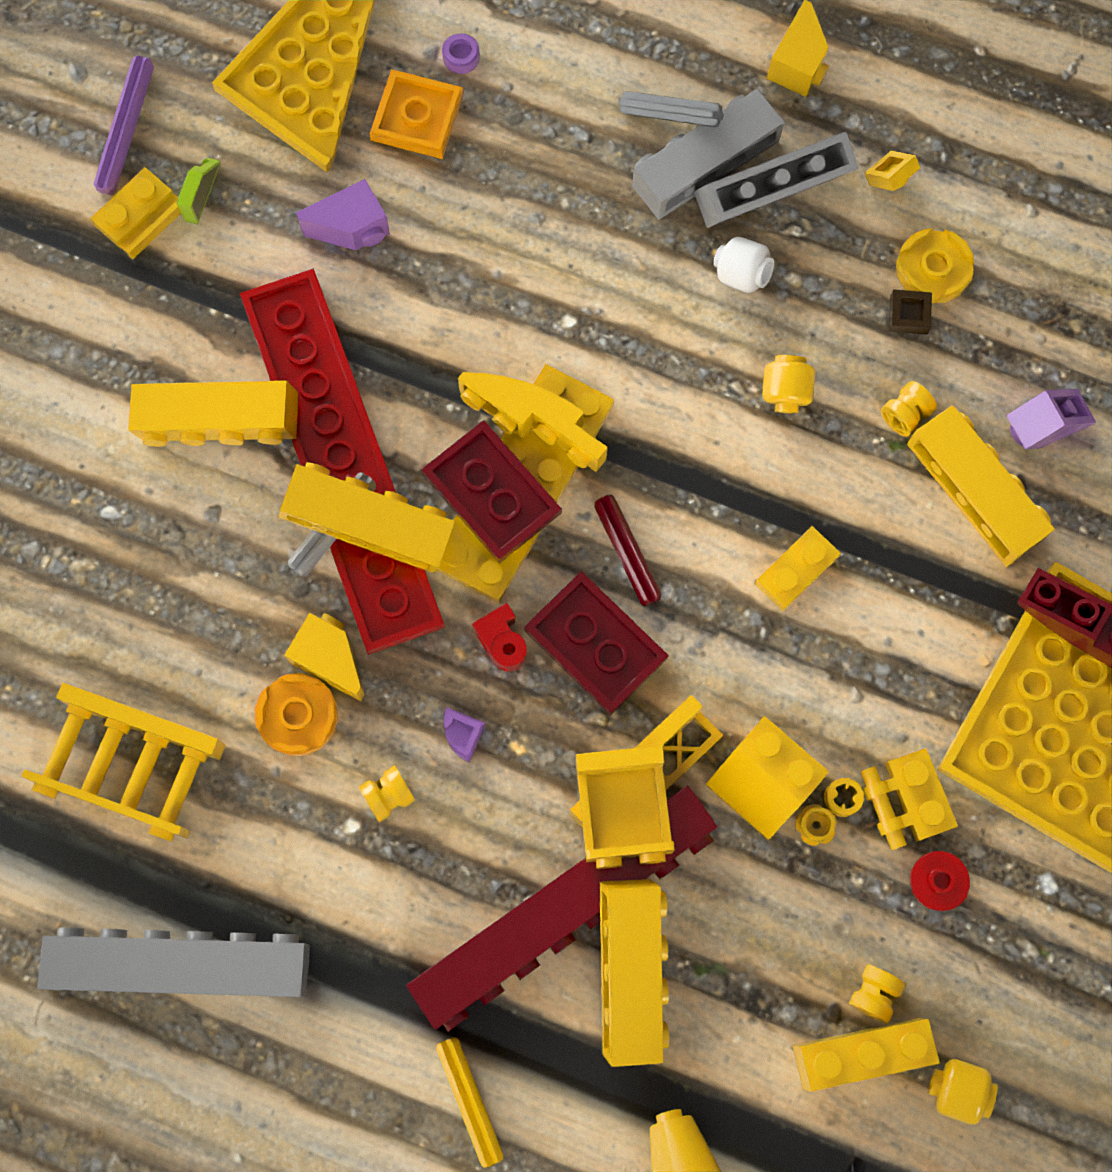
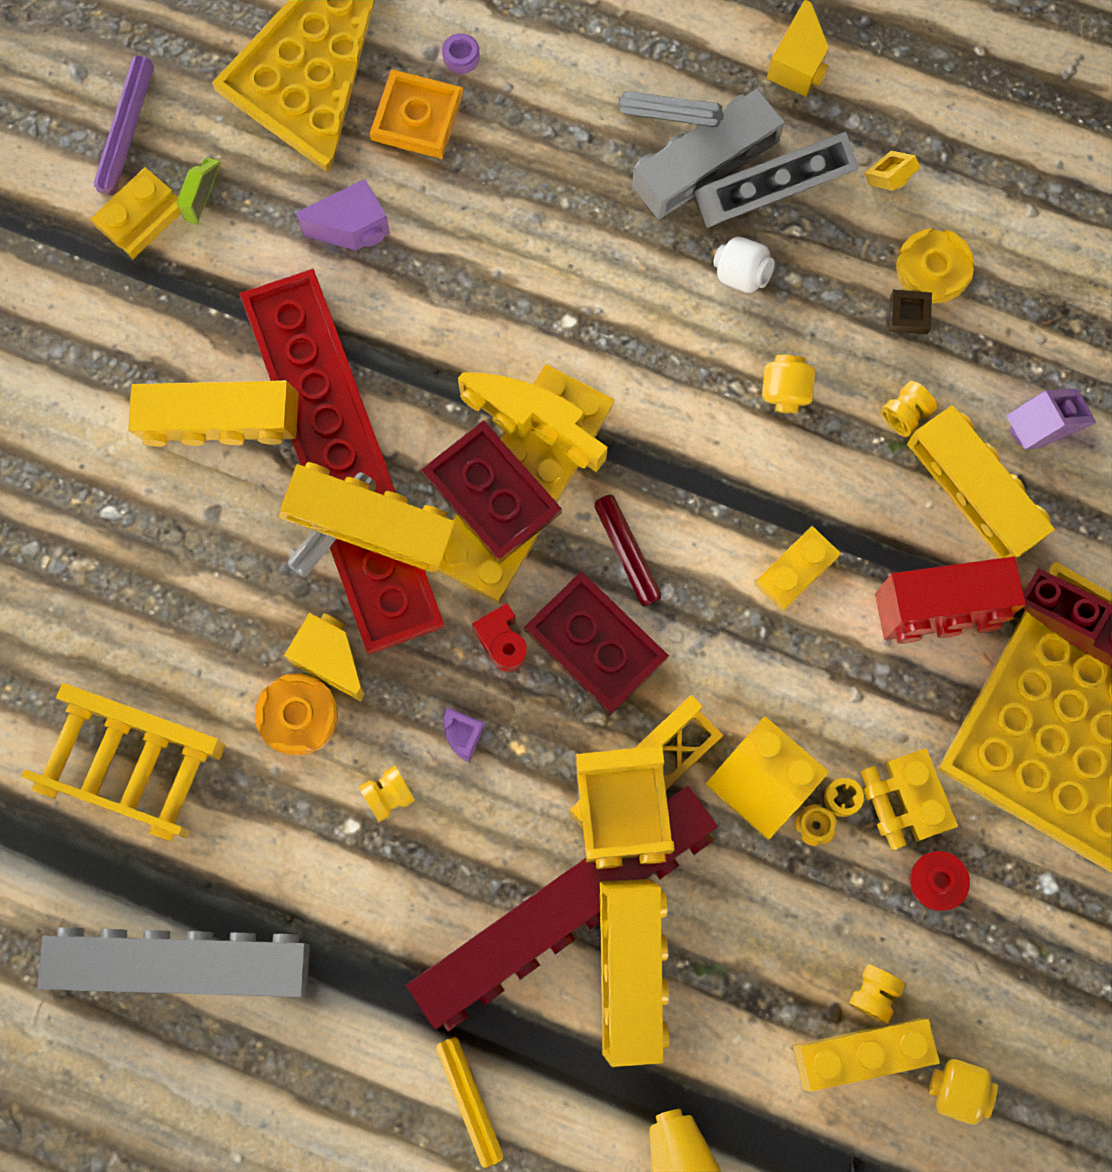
none -> red brick [875,556,1026,644]

